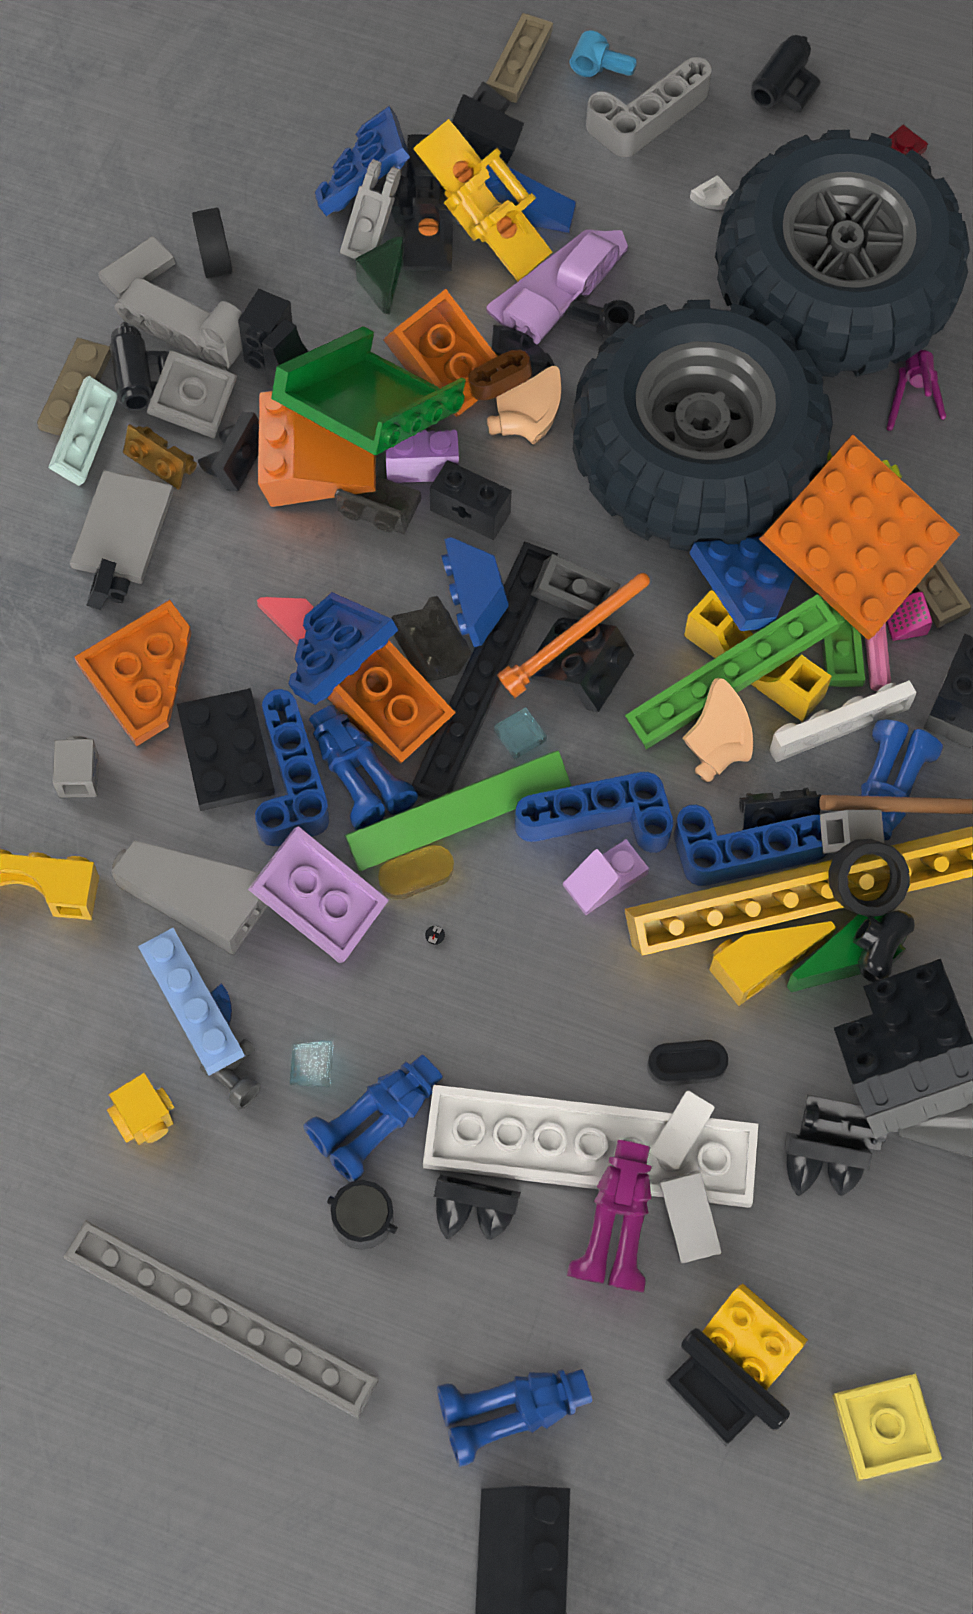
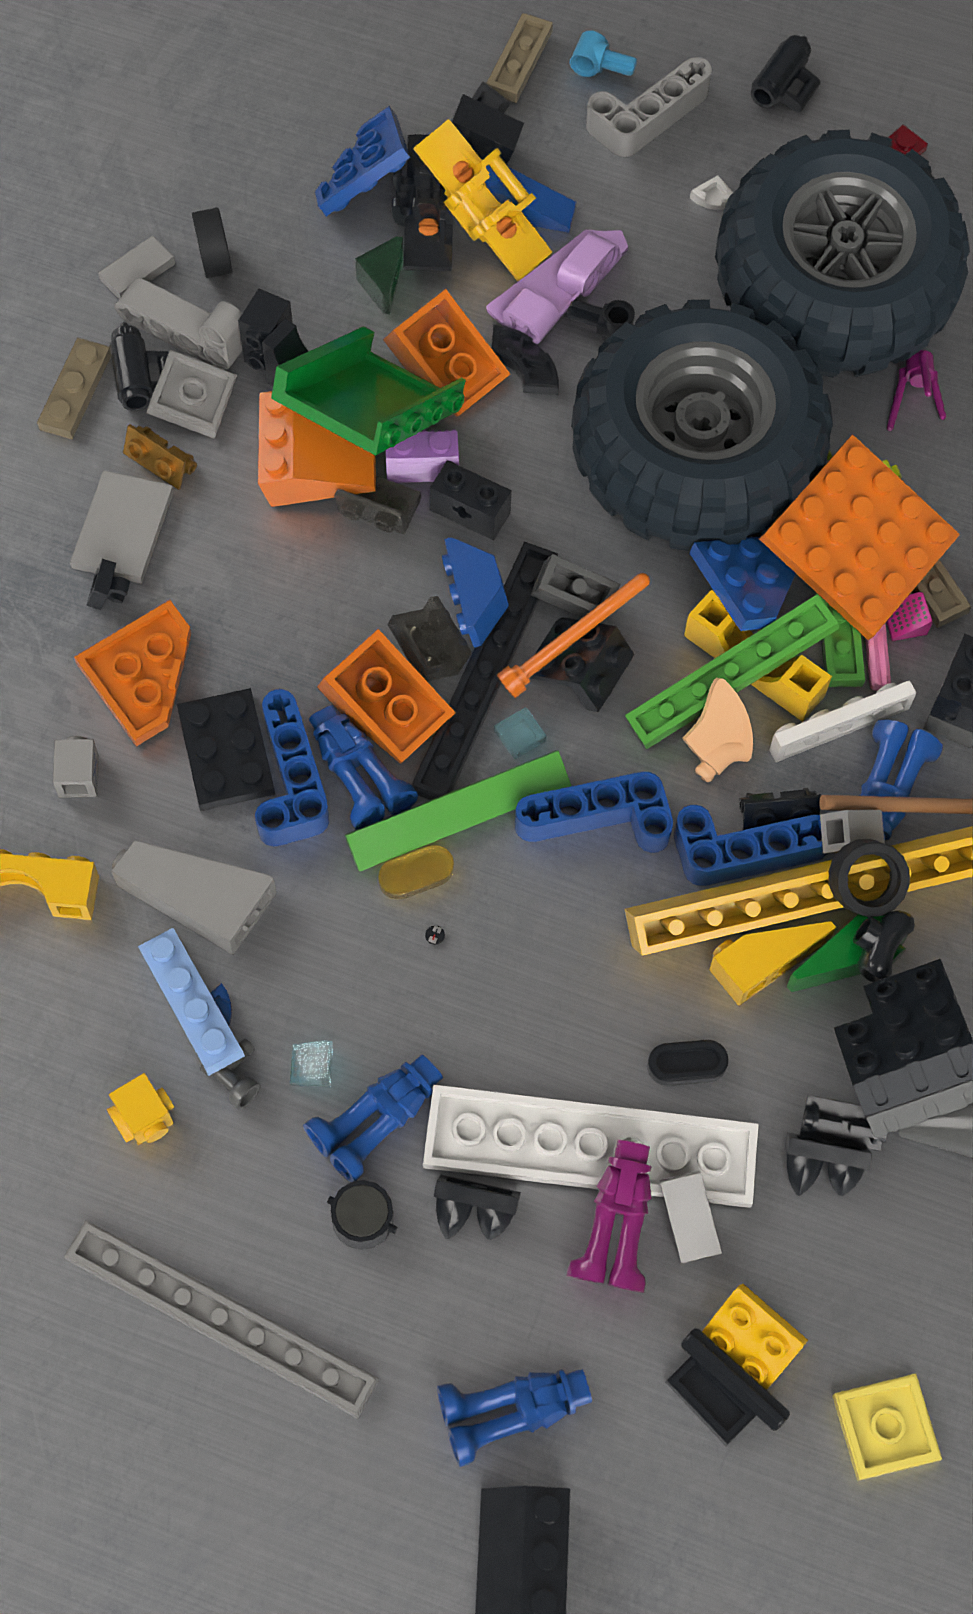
light aqua tile [48,376,118,486] -> none
black tile [198,411,259,492] -> none
lavender plate [248,826,389,963] -> none
coral tile [257,597,314,646] -> none
blue plate [288,592,398,705] -> none
light grey hinge [340,159,401,265] -> none
reddish brown beam [468,350,532,400] -> none
light nougat arm [487,366,561,444] -> none
lavender slope [563,839,649,915] -> none
white sticker [649,1091,714,1169] -> none

